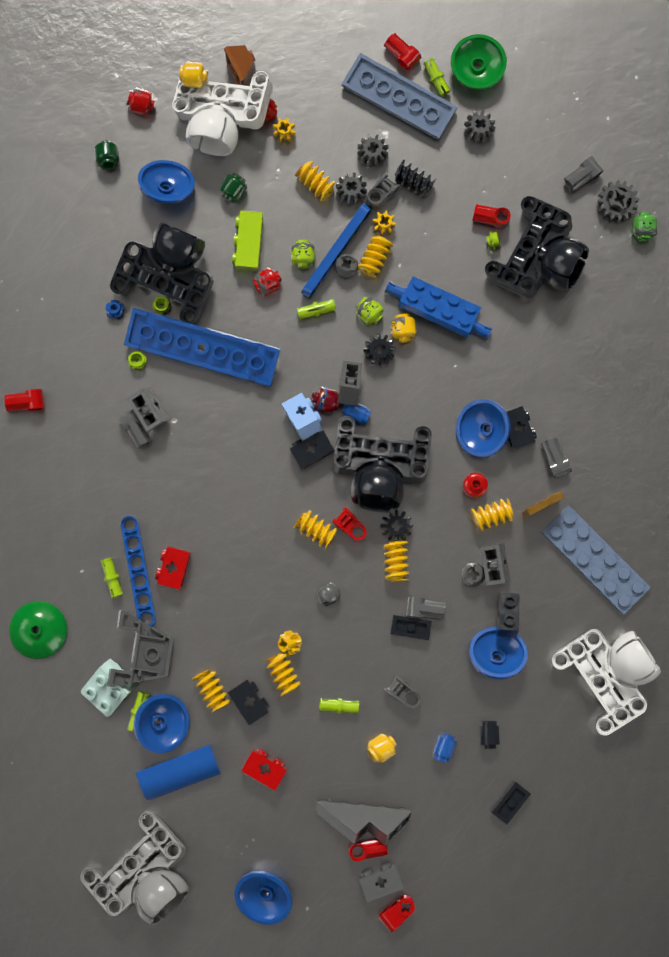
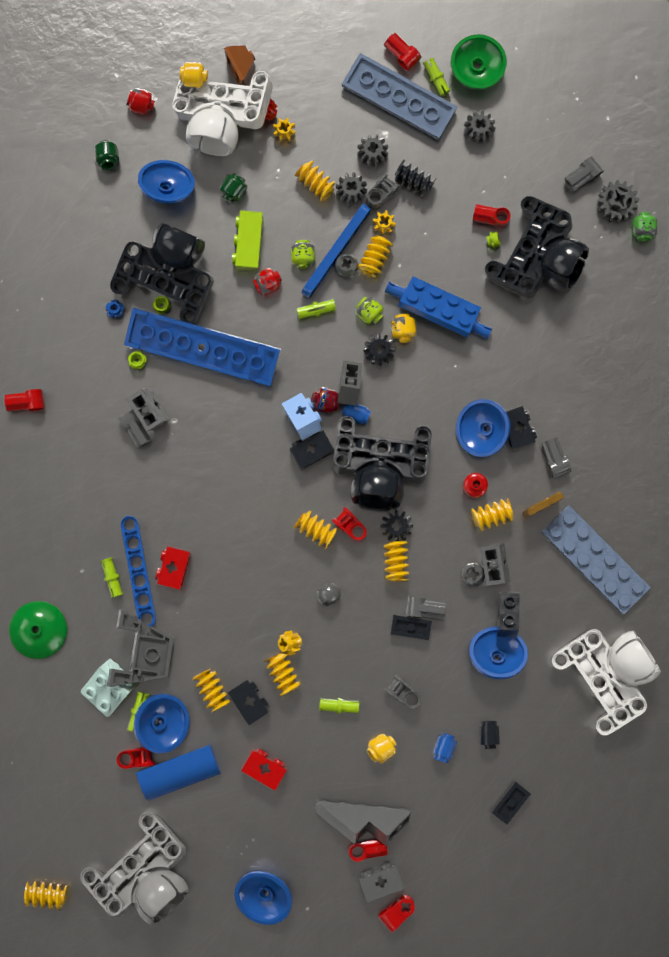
none -> yellow piece [24,880,68,911]
none -> red piece [116,747,155,769]

